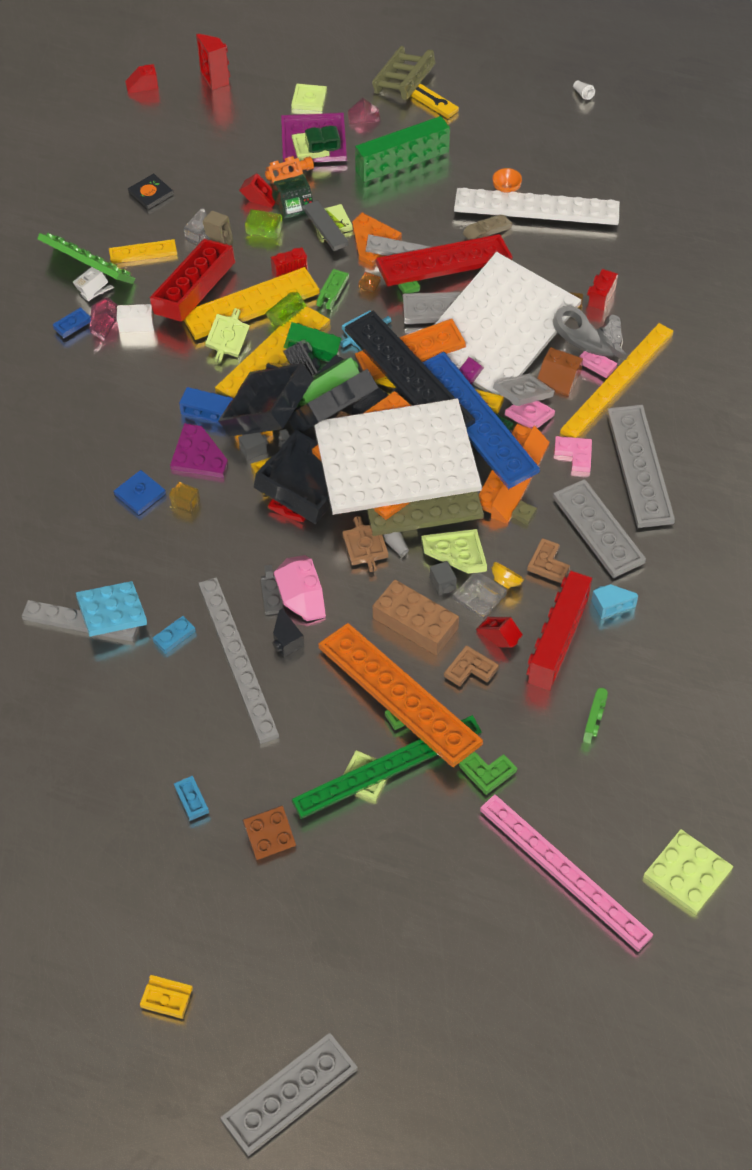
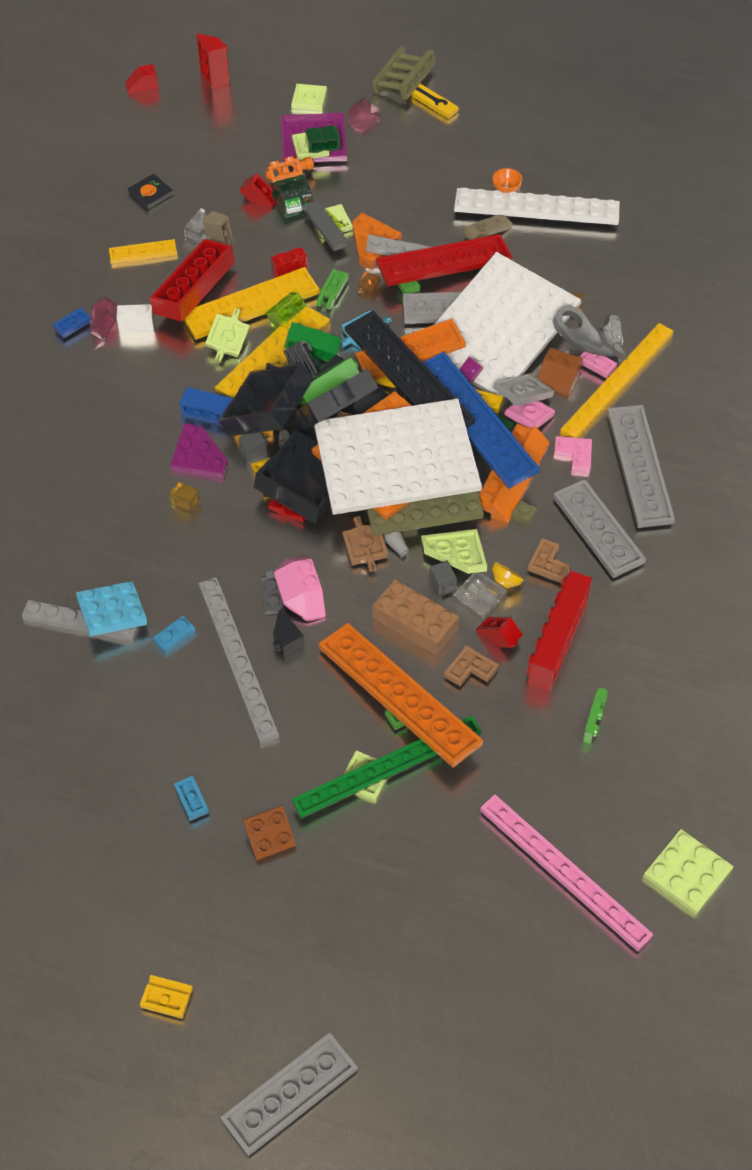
bright green plate [37,232,136,284] -> none
white piece [73,267,114,302] -> none
blue plate [113,470,166,515] -> none
clear neon green brick [245,209,283,239] -> none
green brick [355,116,450,182] -> none
bright green plate [459,752,517,795] -> none
white cone [573,80,595,100] -> none
red brick [587,269,618,311] -> none
medium azure slope [591,584,638,619] -> none

